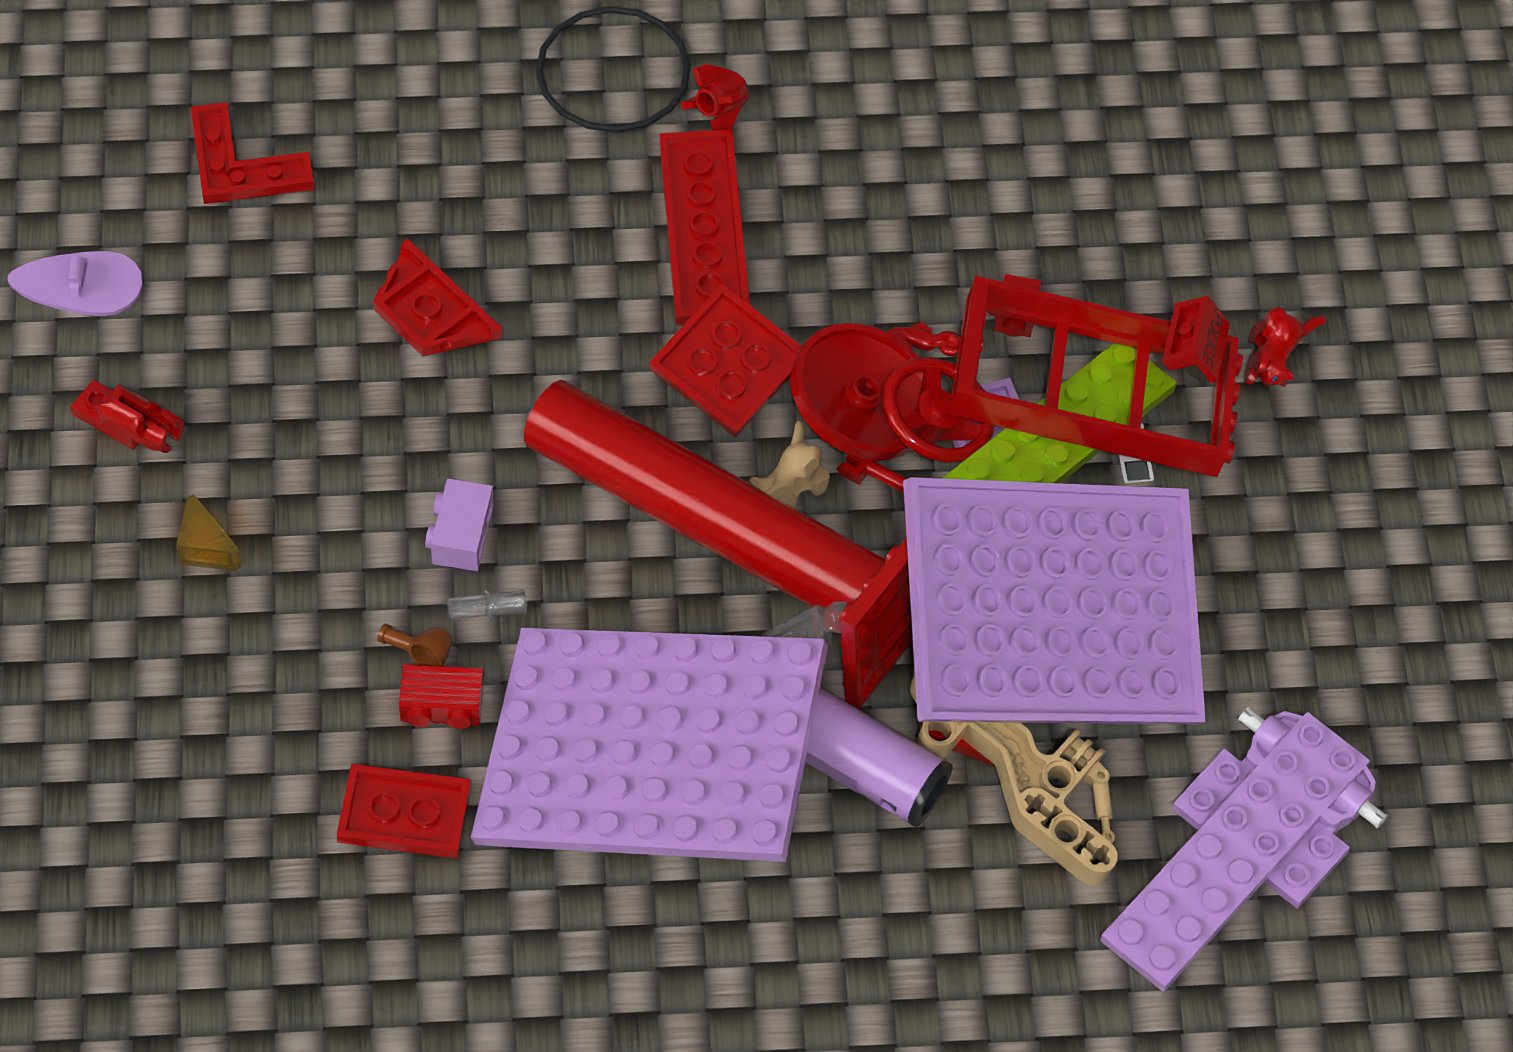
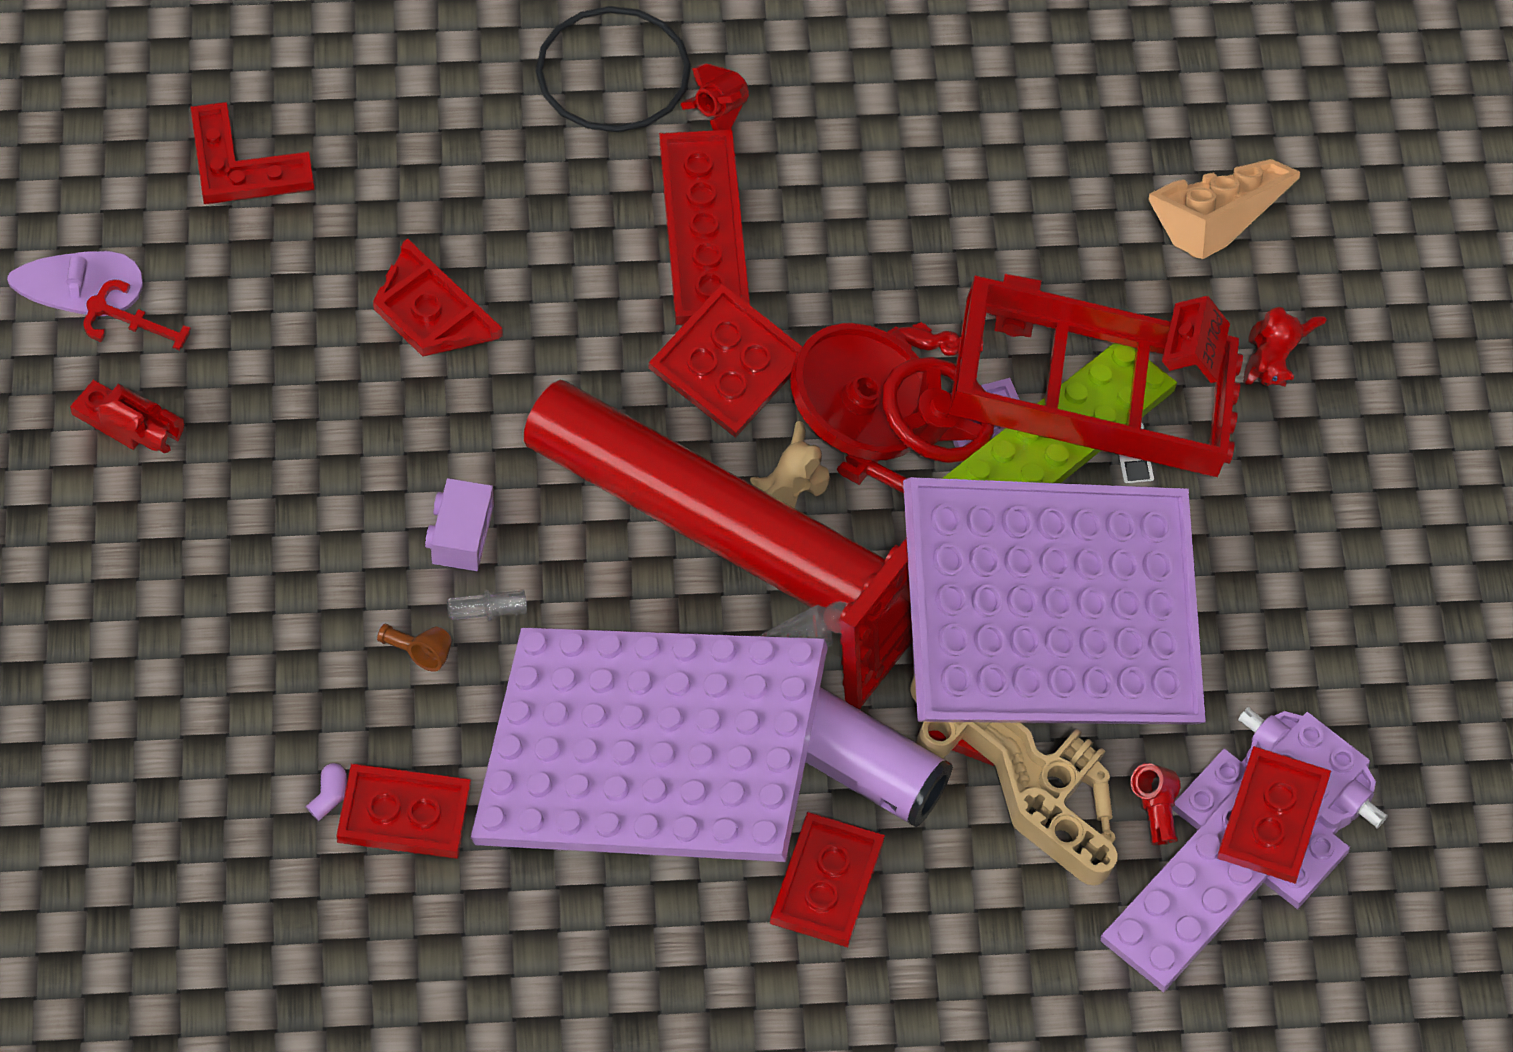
clear yellow slope [176,494,241,571] -> none
red brick [399,663,484,729] -> none
none -> red piece [83,280,191,351]
none -> lavender arm [305,763,347,821]
none -> red plate [770,812,885,948]
none -> red pin [1131,763,1180,846]
none -> light nougat wedge [1149,159,1300,259]
none -> red plate [1217,746,1331,884]

